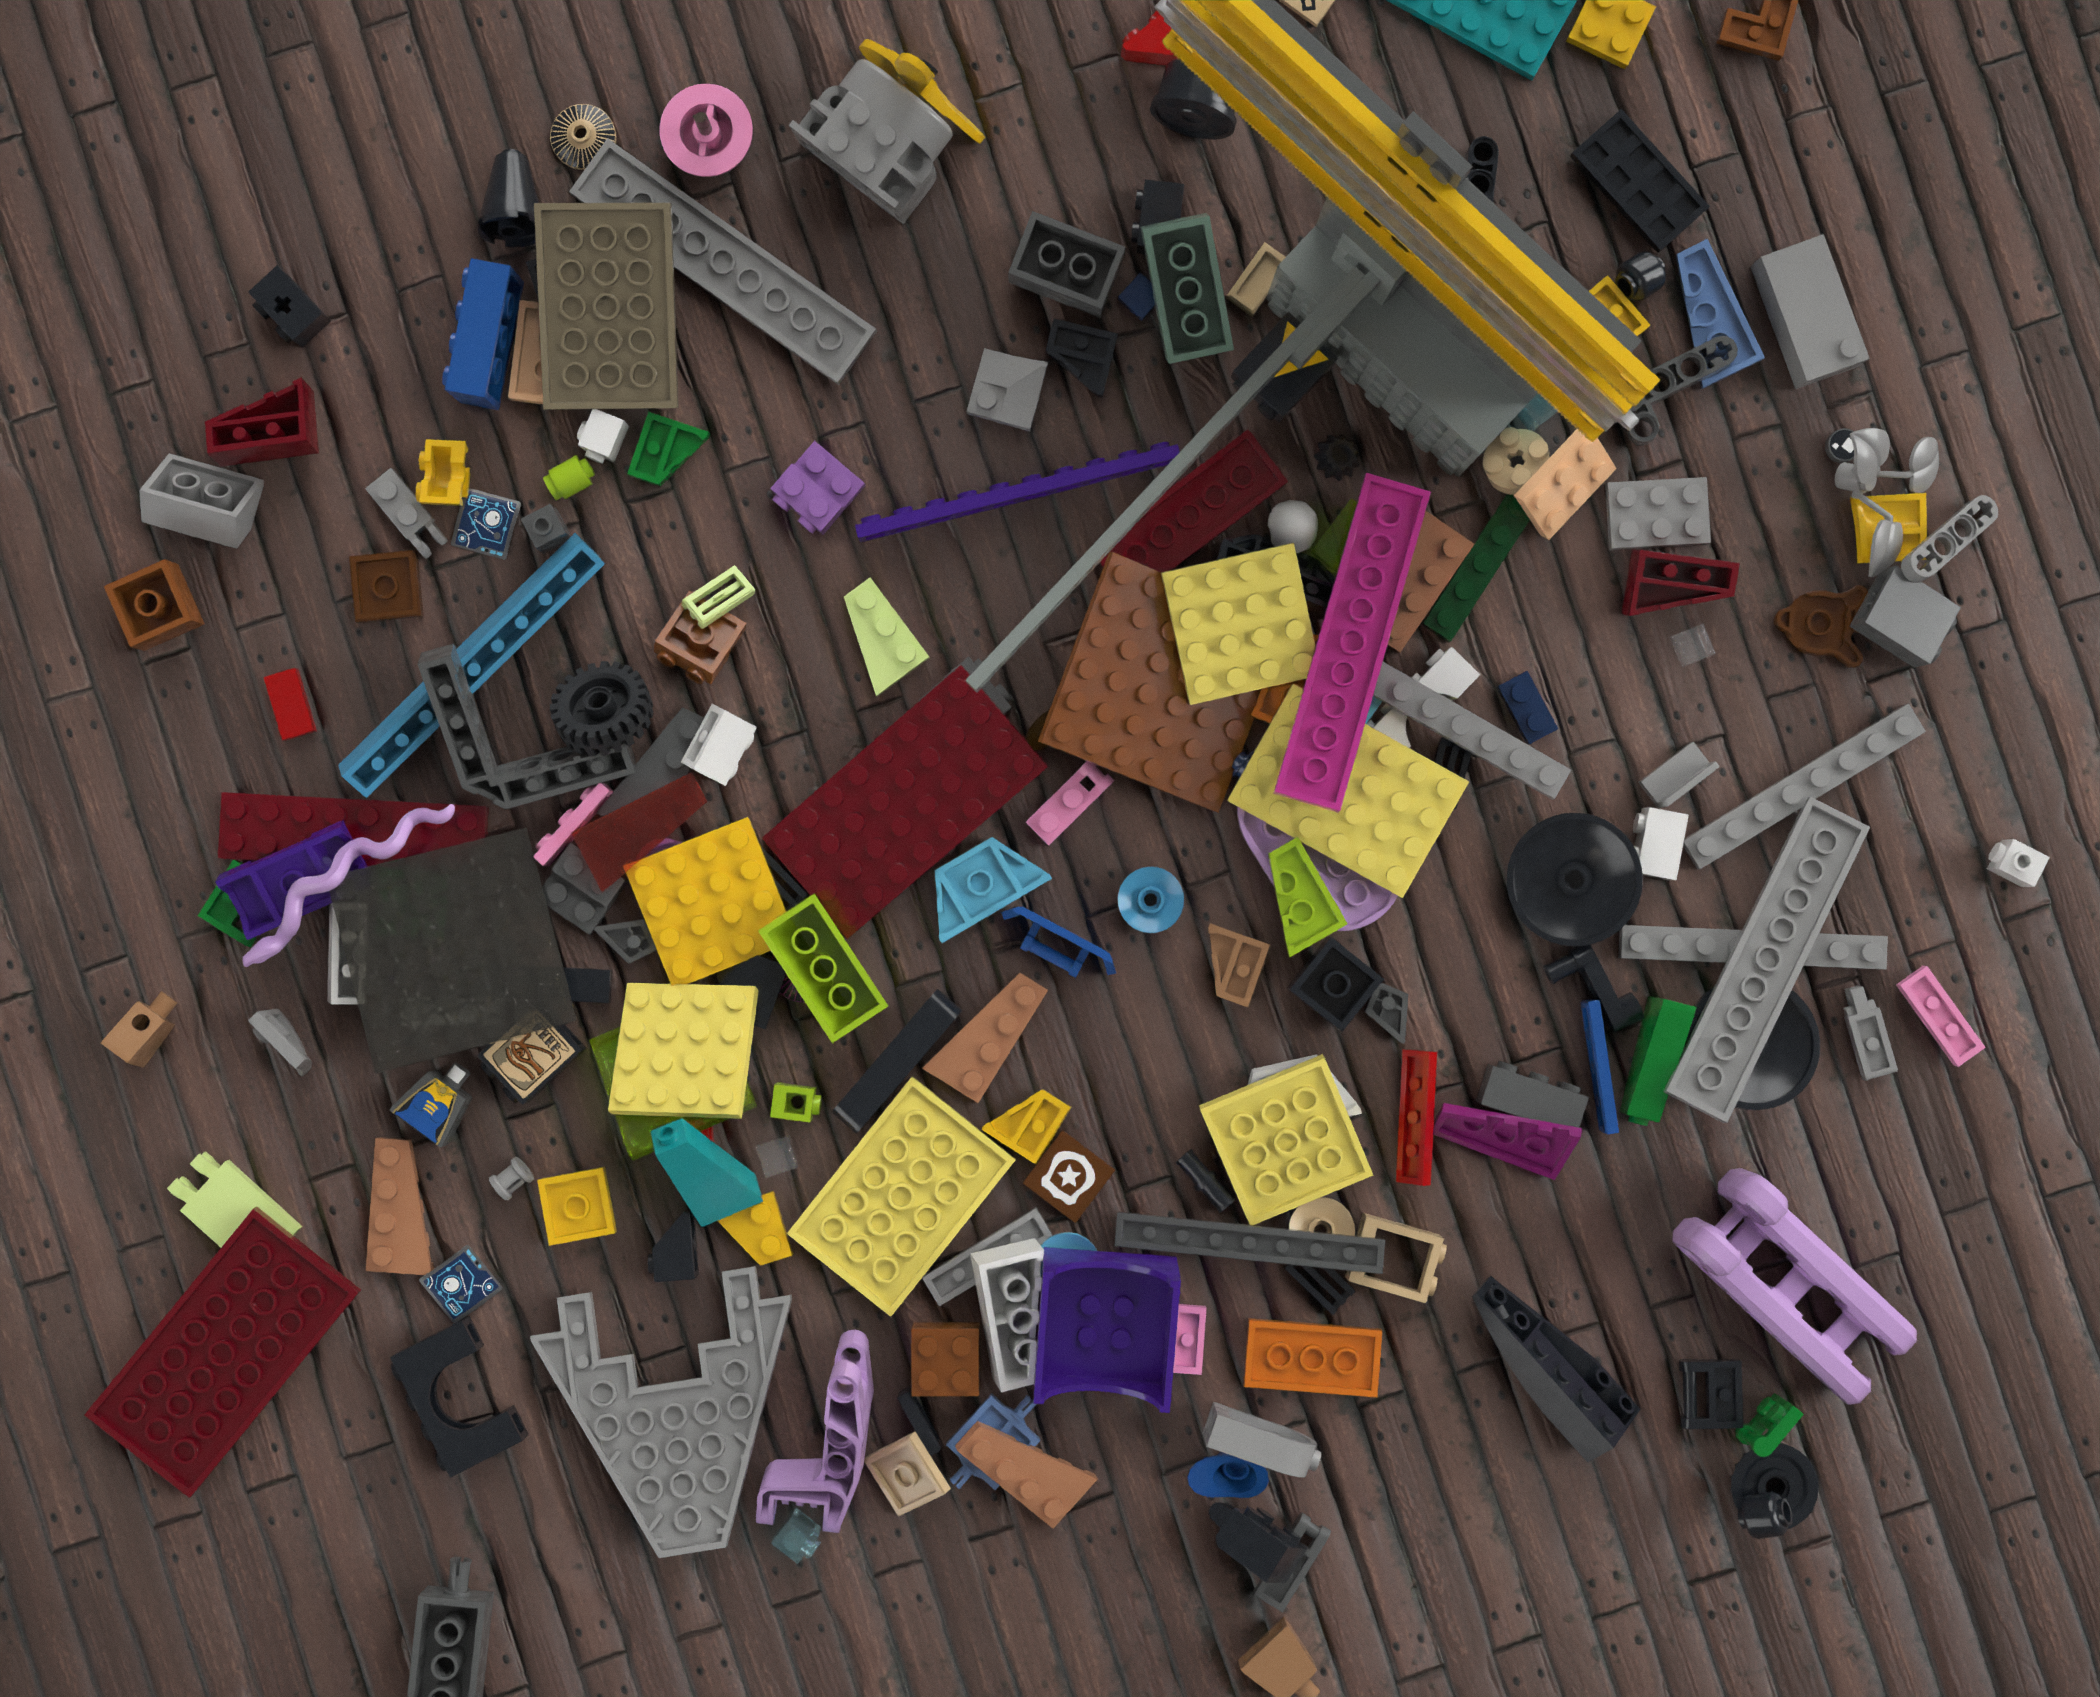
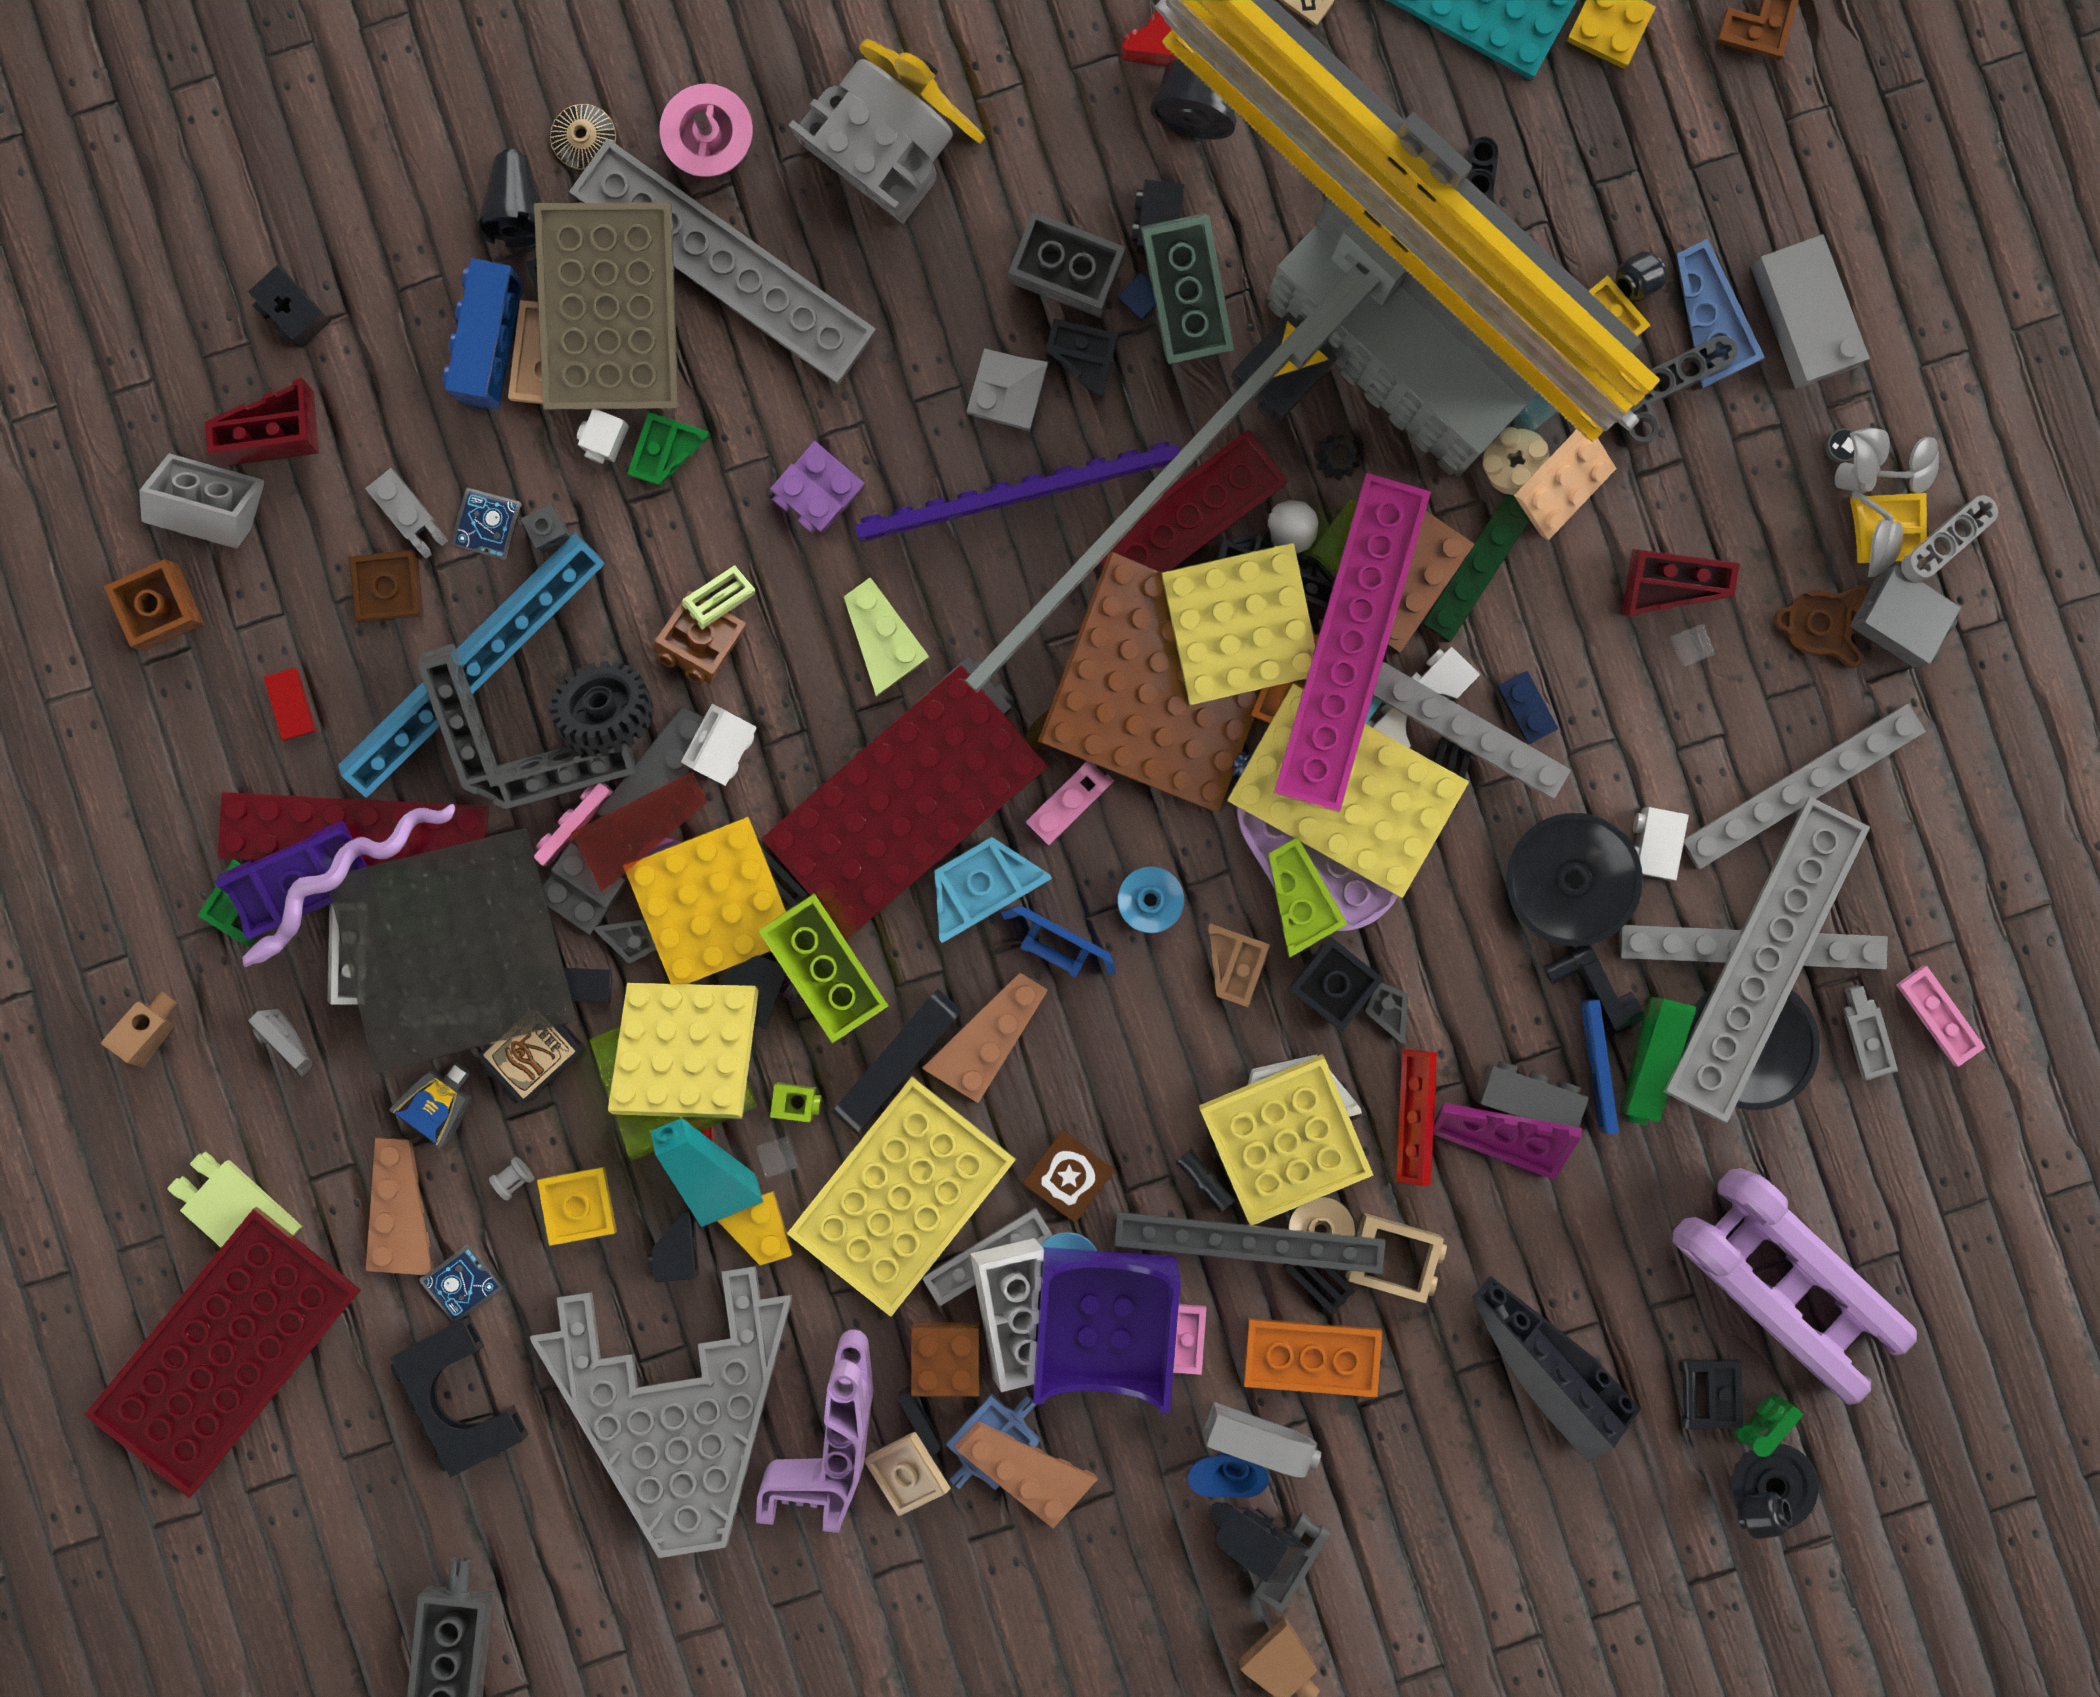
yellow cylinder [416,439,470,506] -> none
lime brick [543,455,595,501] -> none
clear light blue brick [771,1507,822,1564] -> none
yellow wing [981,1089,1072,1164] -> none
tan tile [1226,242,1285,317] -> none
black plate [1570,109,1710,253] -> none
light grey plate [1605,477,1711,550] -> none
light grey panel [1638,742,1720,808] -> none
white brick [1987,839,2050,887] -> none

